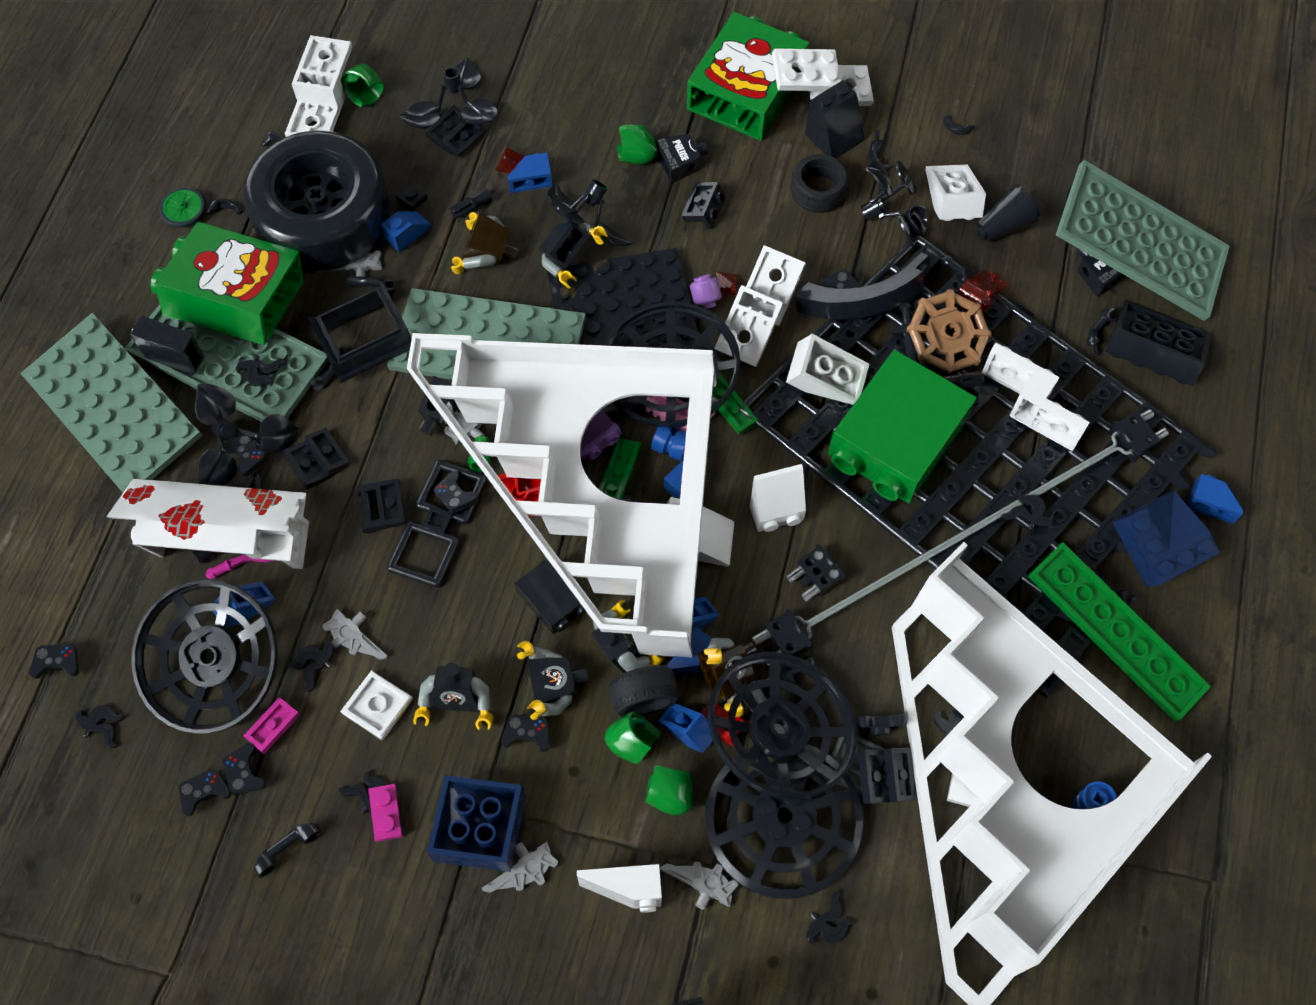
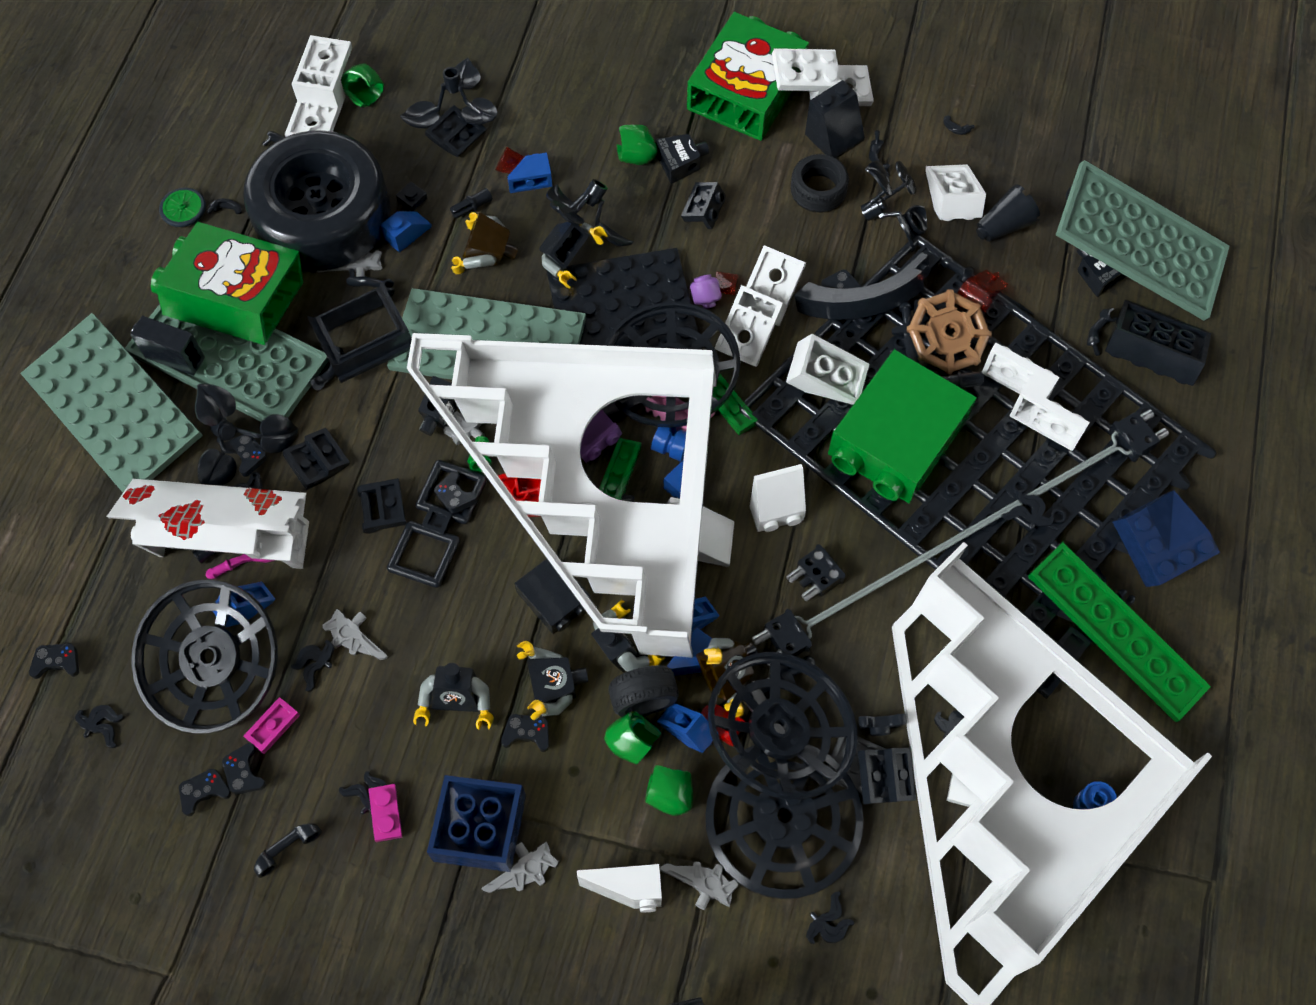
black piece [236,356,287,387] -> none
white tile [340,670,413,741] -> none
blue slope [1187,474,1243,524] -> none

